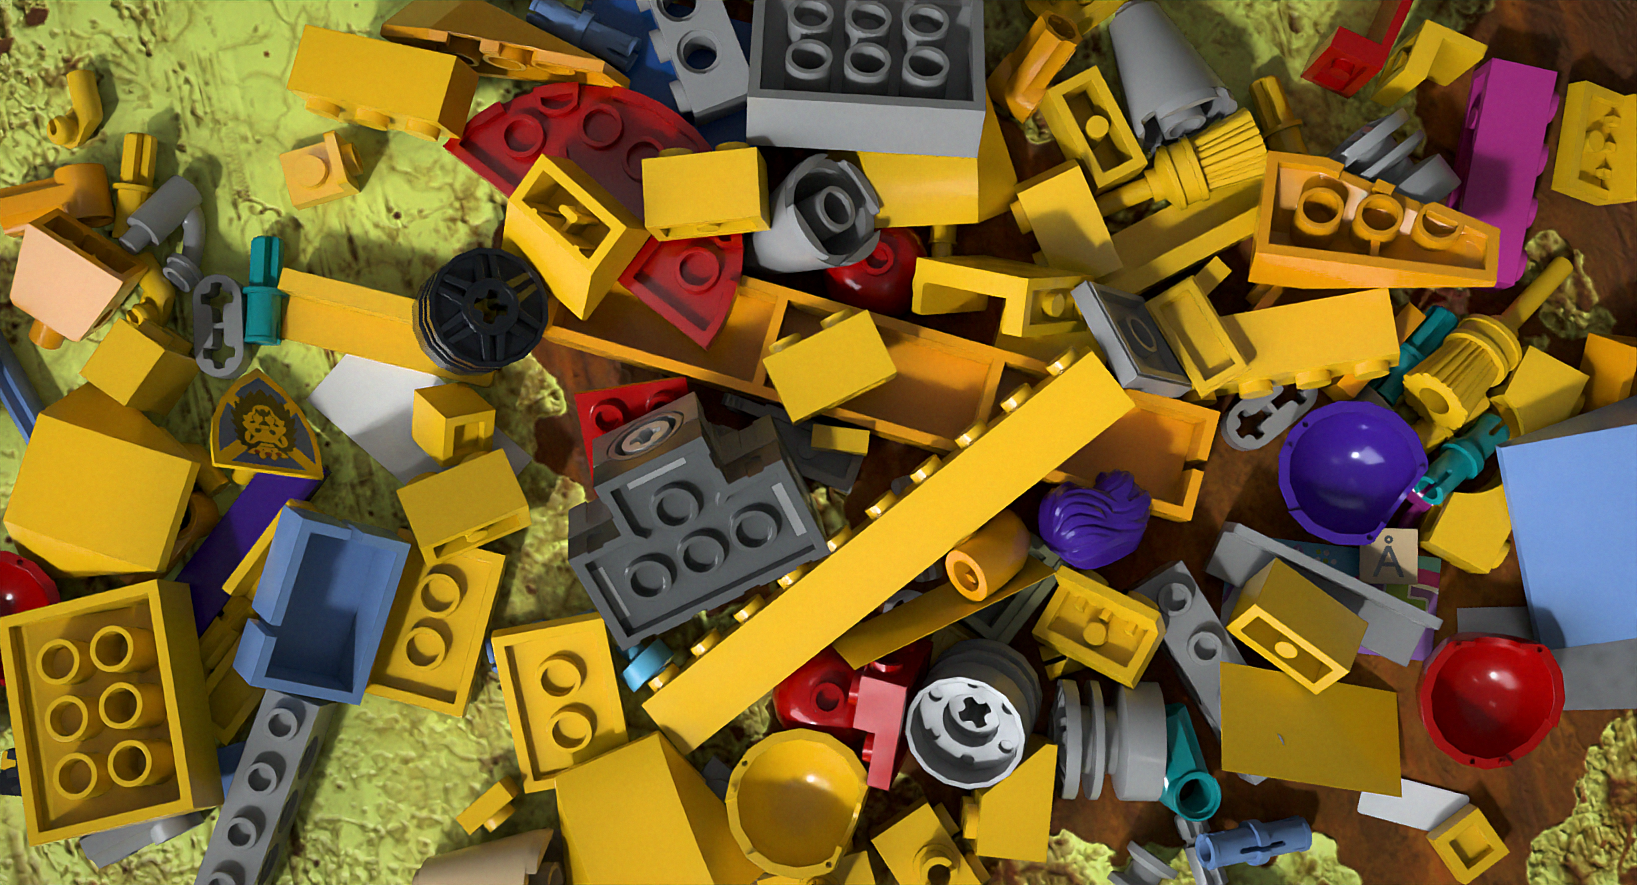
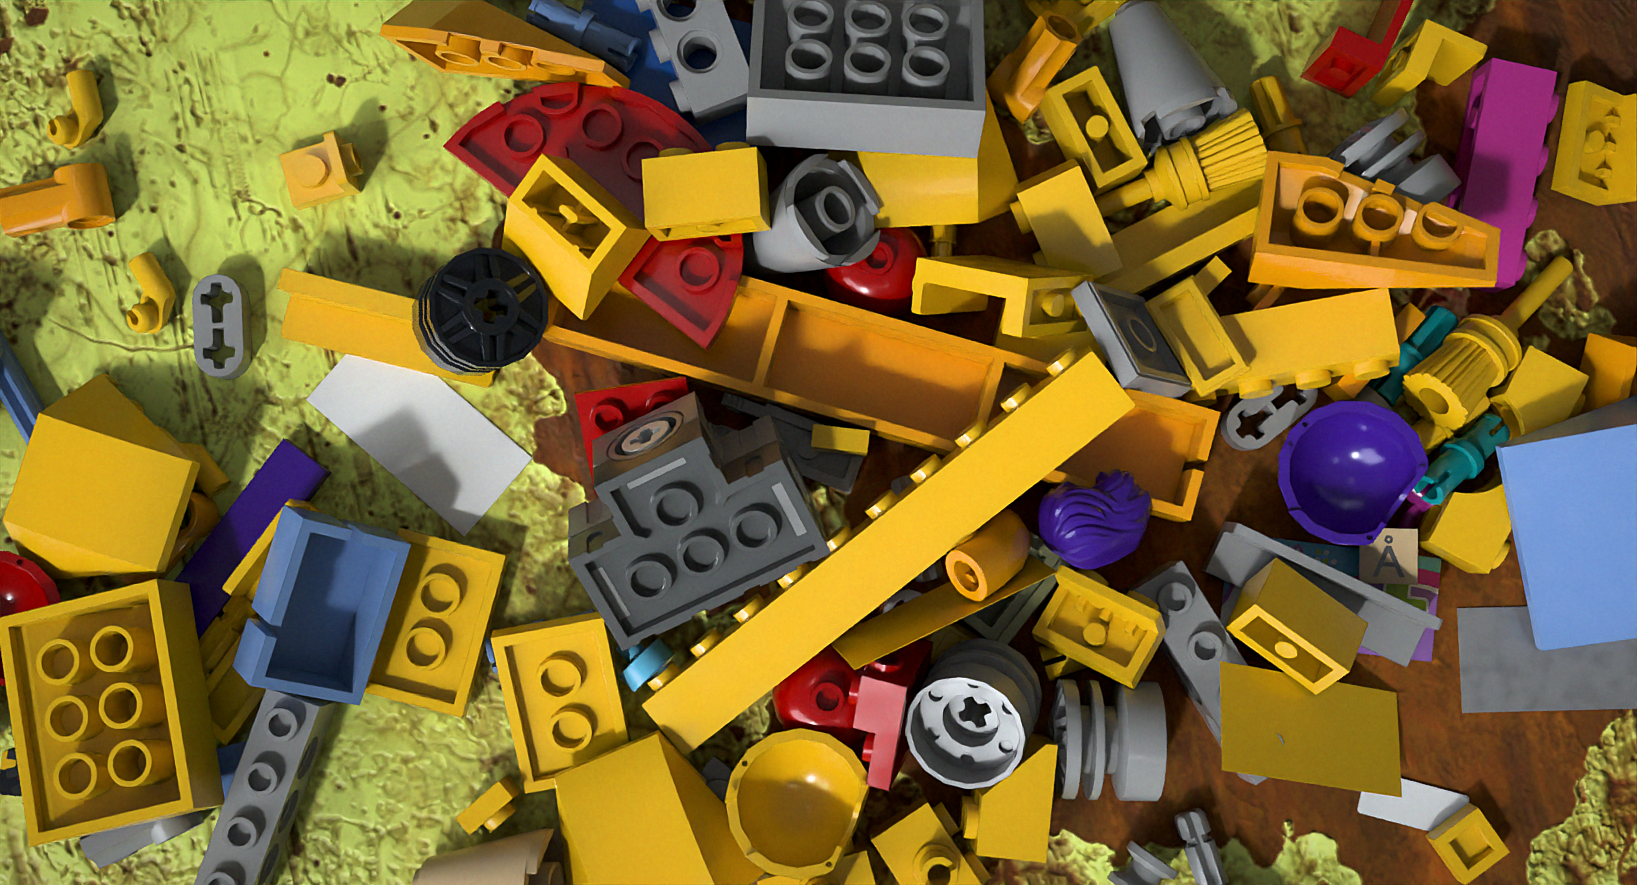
light orange torso [9,208,149,350] -> none
yellow brick [78,318,201,416] -> none
yellow axle [112,132,158,240] -> none
light grey plant [119,175,206,292] -> none
shield [210,368,324,485] -> none
teal axle [242,236,288,346] -> none
yellow wedge [286,24,480,142] -> none
yellow brick [396,448,532,568] -> none
yellow panel [411,382,496,468] -> none
yellow brick [762,308,898,427] -> none
teal piece [1158,702,1222,822] -> none
medium blue pin [1195,815,1312,871] -> none
red cylinder [1415,632,1565,770] -> none

